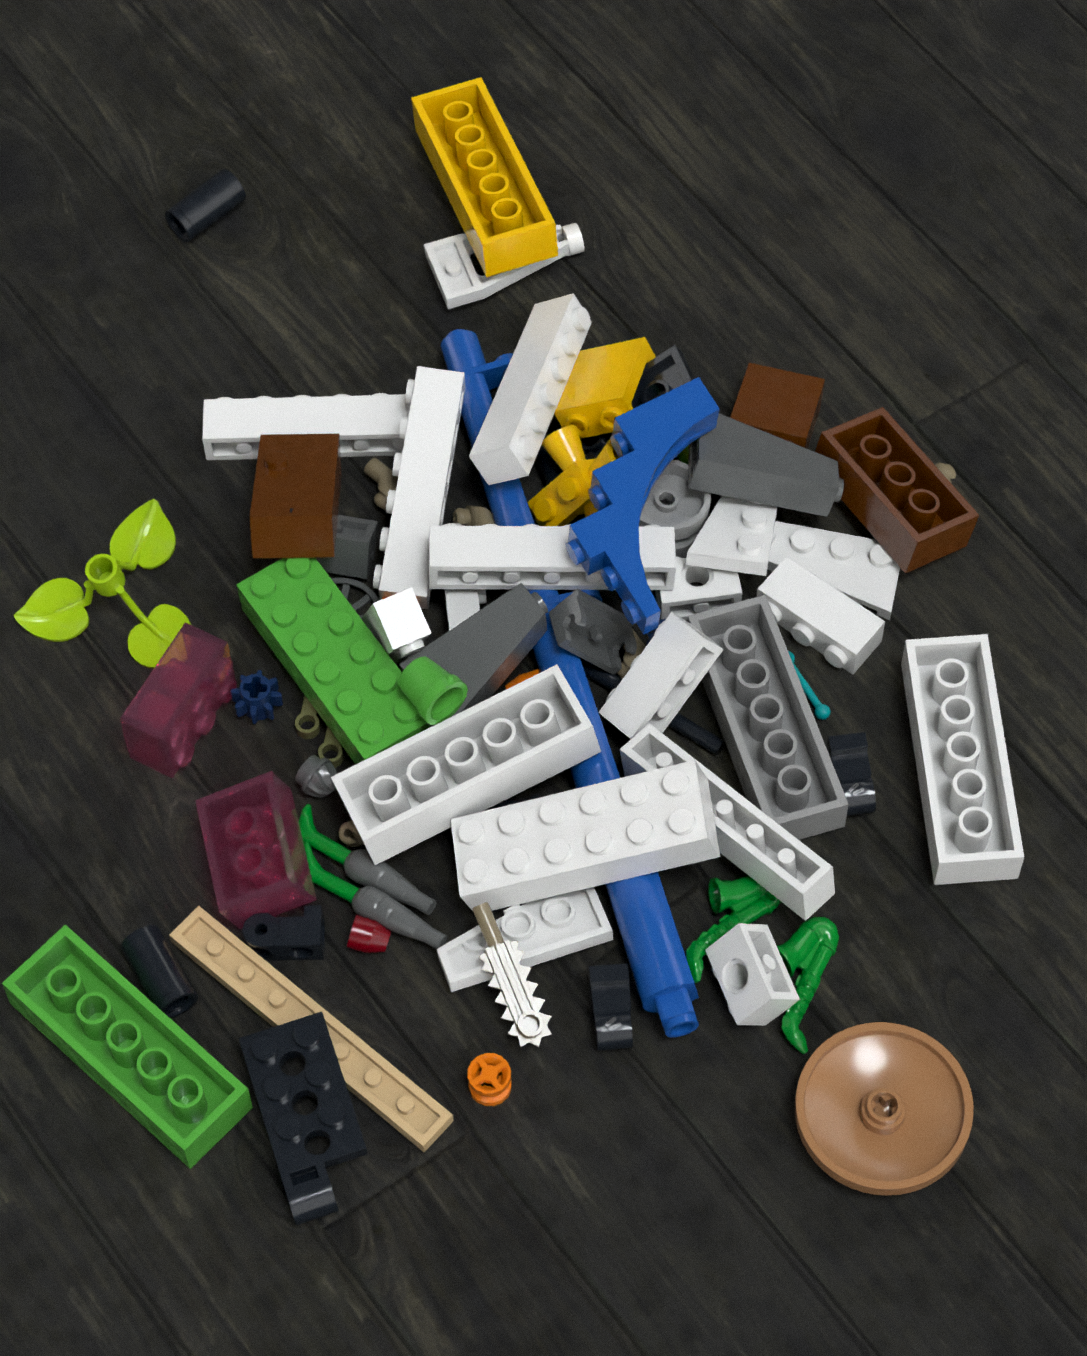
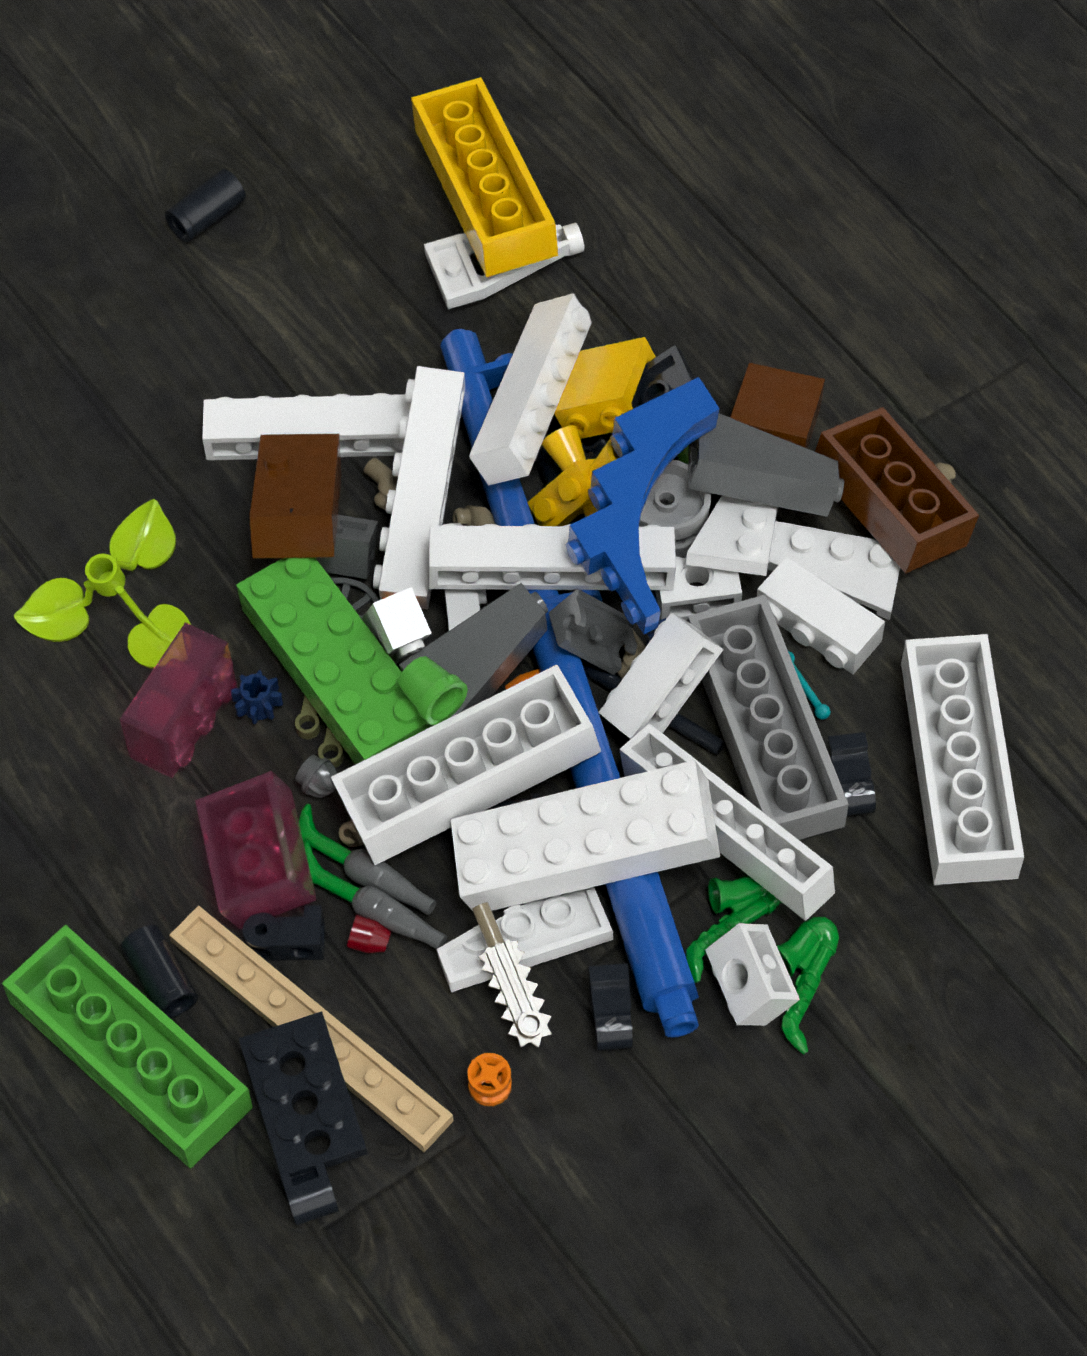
medium nougat dish [795,1022,974,1196] -> none

